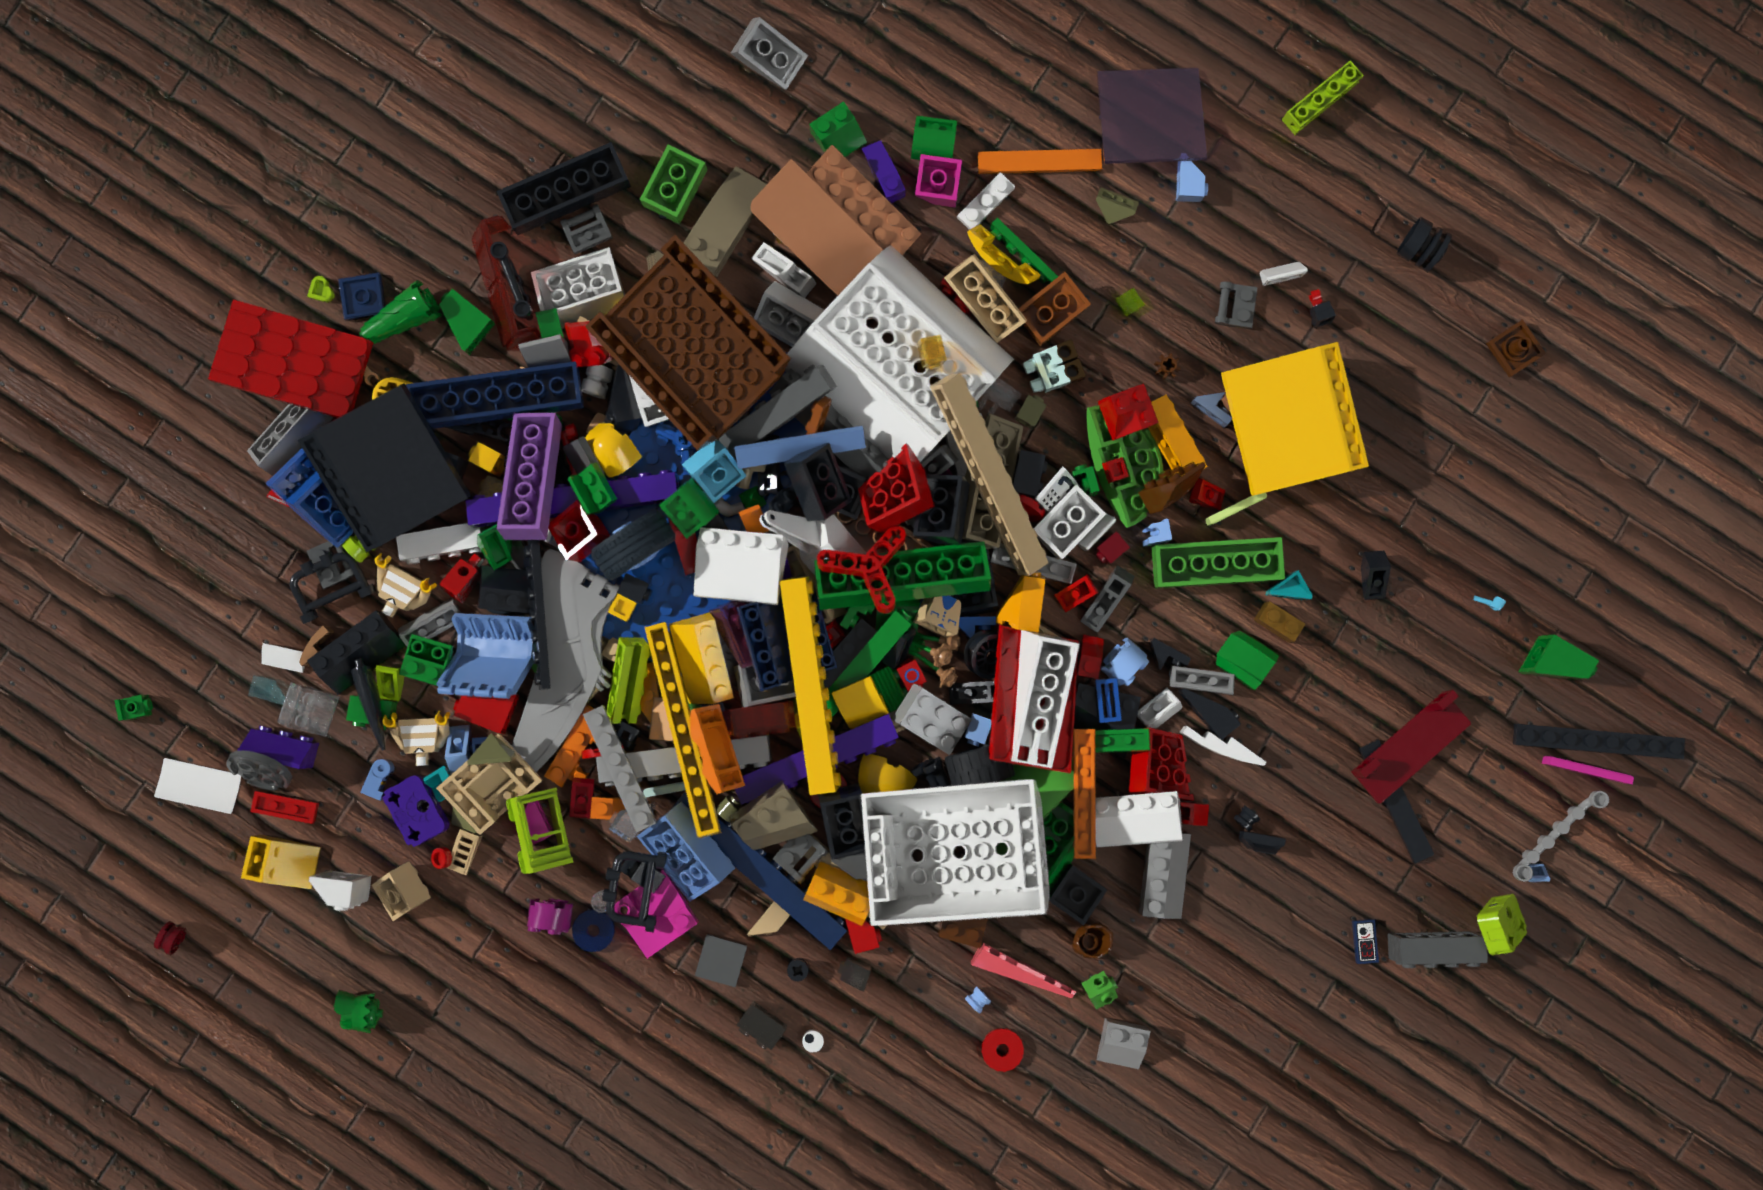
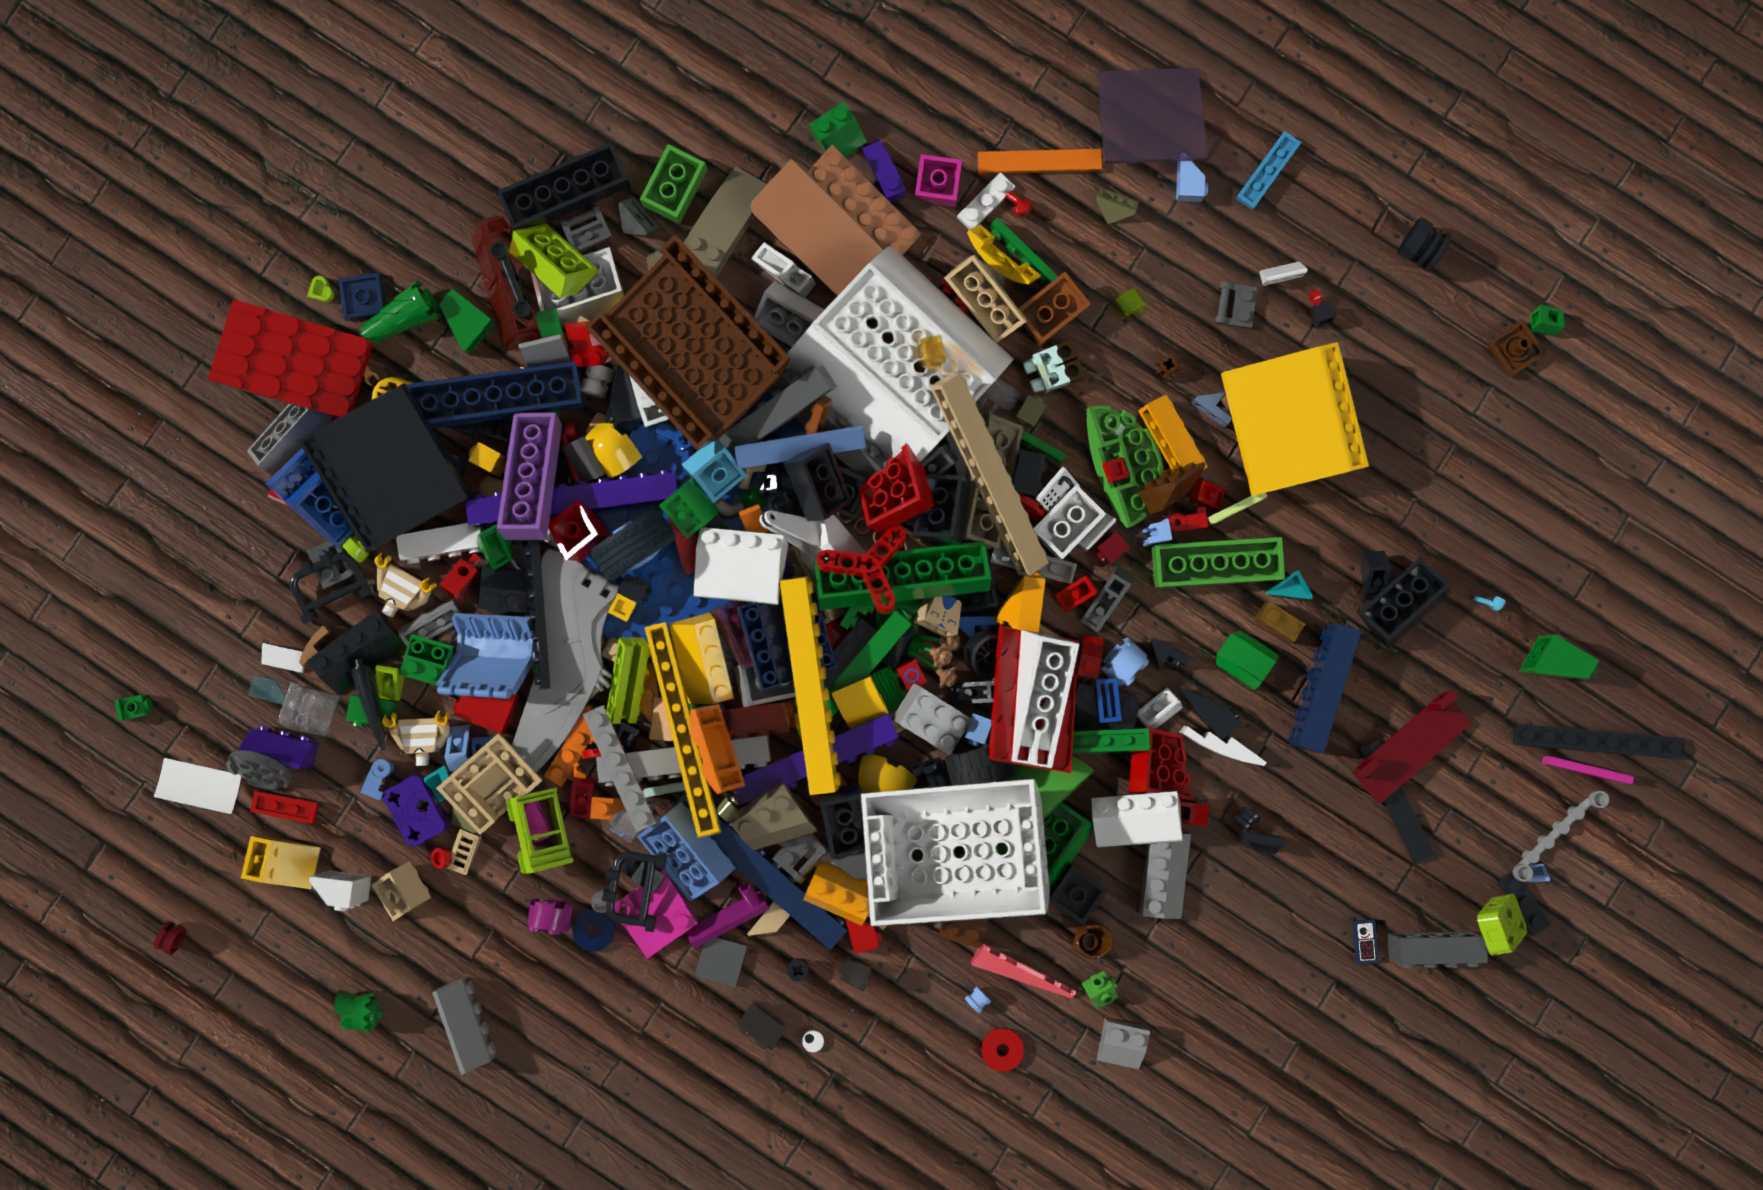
olive slope [467,733,515,765] -> none
green bracket [568,463,617,515] -> none
light grey slope [731,17,808,90] -> none
green brick [911,116,957,160] -> none
green bracket [1071,464,1100,497] -> none
orange tile [1074,729,1096,859] -> none
red slope [1098,383,1159,441] -> none
light grey slope [1169,666,1235,695] -> none
lime brick [1282,60,1364,135] -> none
none -> light grey slope [432,977,496,1075]
none -> lime slope [509,224,598,298]
none -> flat silver slope [619,197,660,235]
none -> magenta piece [686,882,769,949]
none -> green tile [993,413,1066,464]
none -> red plate [1006,190,1033,217]
none -> red leg [1168,506,1208,533]
none -> dark azure plate [1235,131,1301,210]
none -> dark blue brick [1288,623,1361,754]
none -> black slope [1358,557,1451,649]
none -> black plate [1496,870,1551,936]
none -> green brick [1530,305,1565,336]

